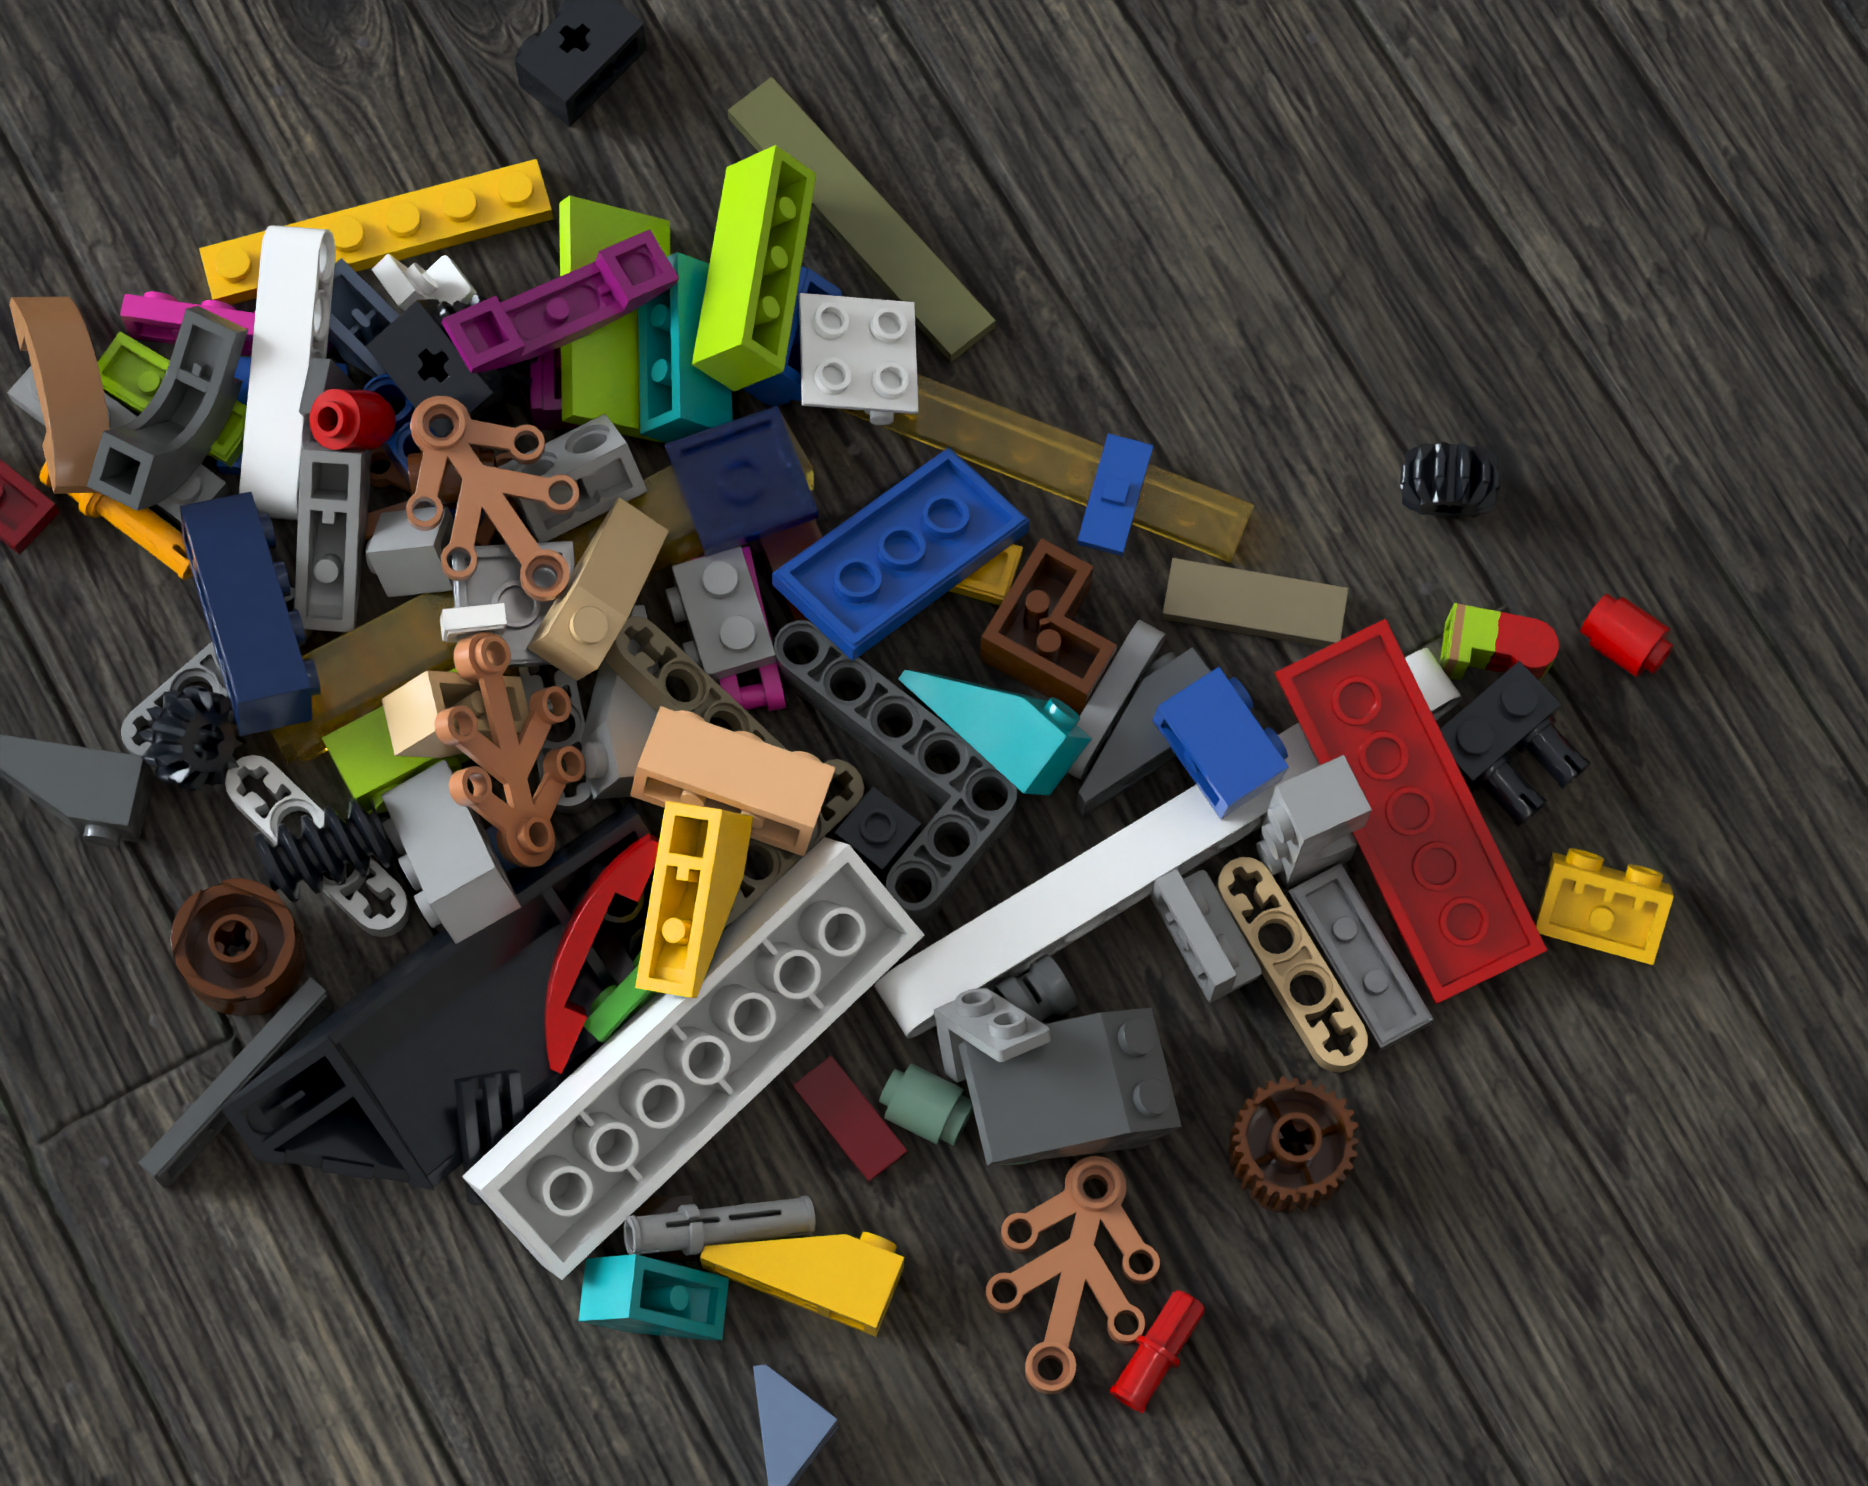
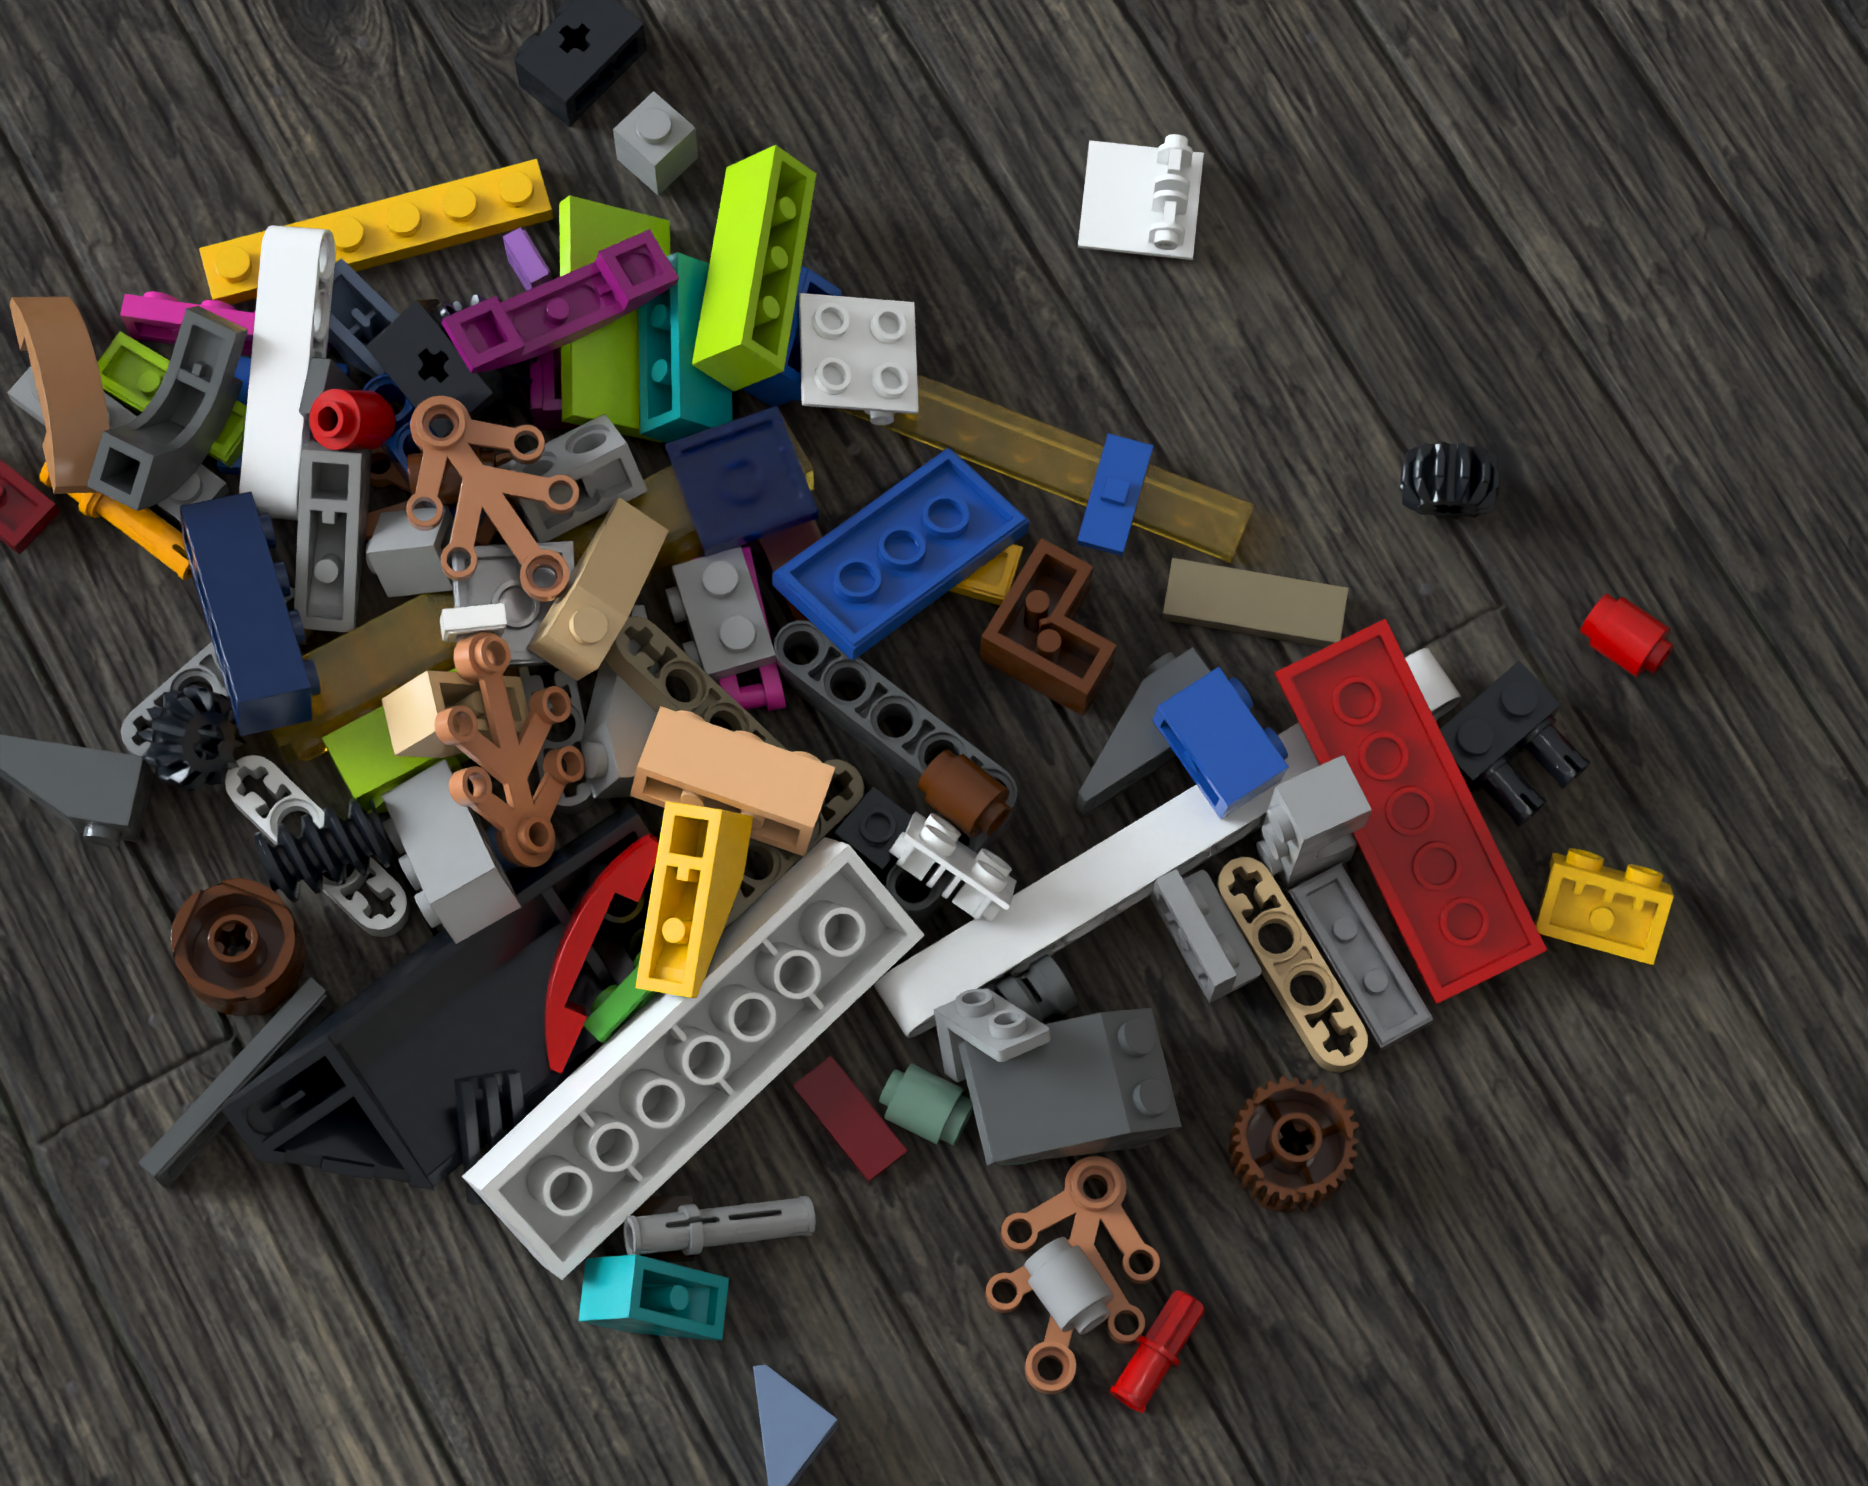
white bracket [371,254,476,311] -> none
yellow slope [700,1232,904,1337] -> none
olive tile [728,77,996,363] -> none
slope [898,670,1092,796] -> none
light grey beam [1067,620,1166,780] -> none
leg [1439,603,1559,681] -> none
none -> medium lavender tile [503,227,552,291]
none -> light grey brick [613,91,698,196]
none -> white hinge [889,811,1016,922]
none -> reddish brown brick [918,749,1011,838]
none -> light grey brick [1024,1237,1114,1335]
none -> white hinge [1078,134,1204,260]

